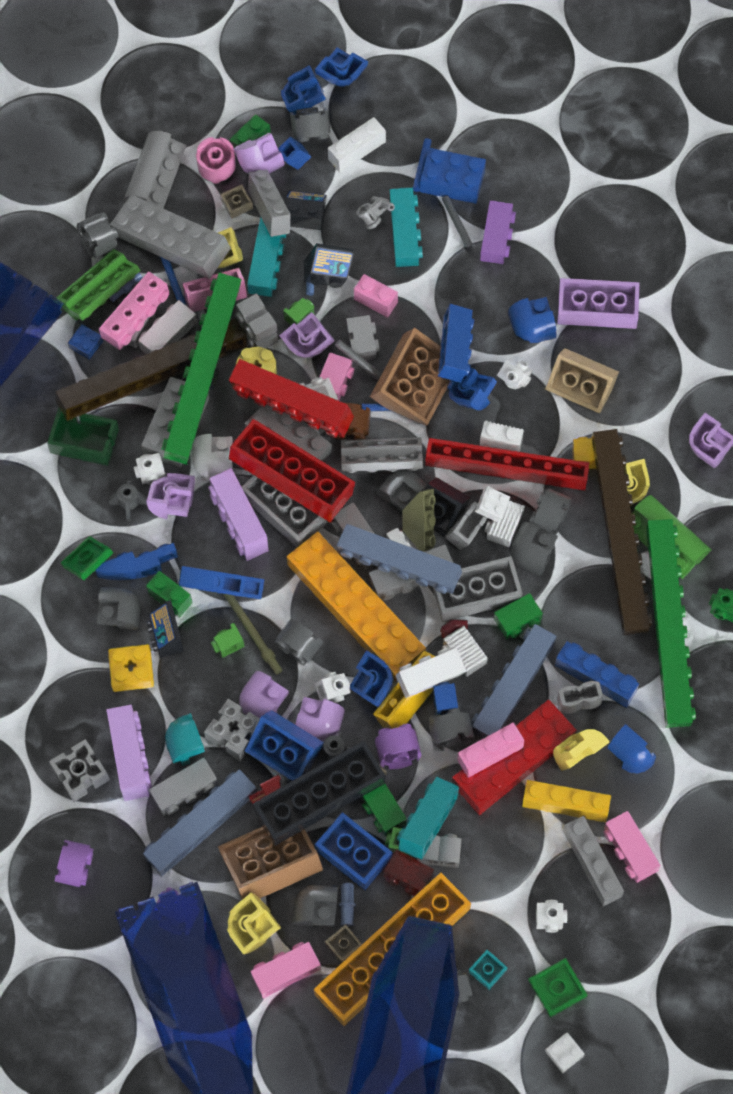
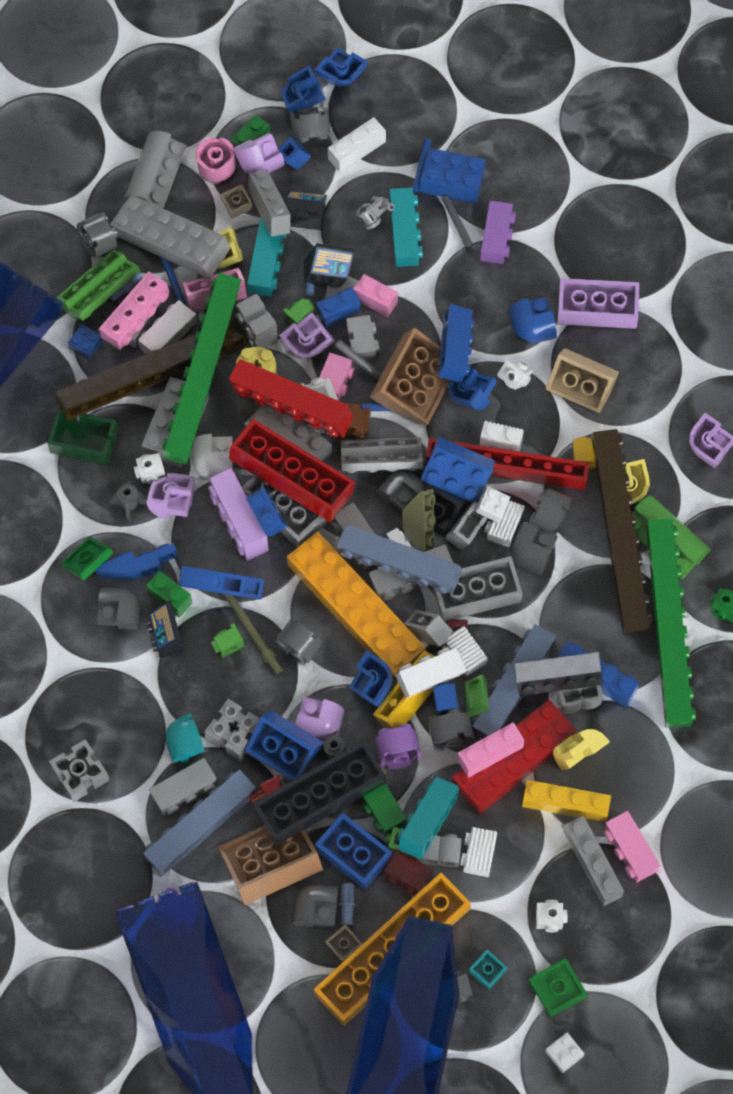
medium lavender brick [55,840,94,887] -> none
lavender brick [106,704,152,801] -> none
yellow brick [108,644,154,692] -> none
light yellow brick [227,893,281,954] -> none
lavender brick [239,671,289,718] -> none
bright pink brick [250,942,321,999] -> none
white brick [314,672,350,703] -> none
green brick [494,593,543,640] -> none
blue brick [607,724,656,773] -> none
none -> blue brick [246,488,288,537]
none -> blue brick [316,287,361,328]
none -> light grey brick [404,609,453,647]
none -> blue brick [420,437,495,503]
none -> white brick [460,827,497,877]
none -> bright green tile [465,674,489,718]
none -> brick [515,652,603,696]

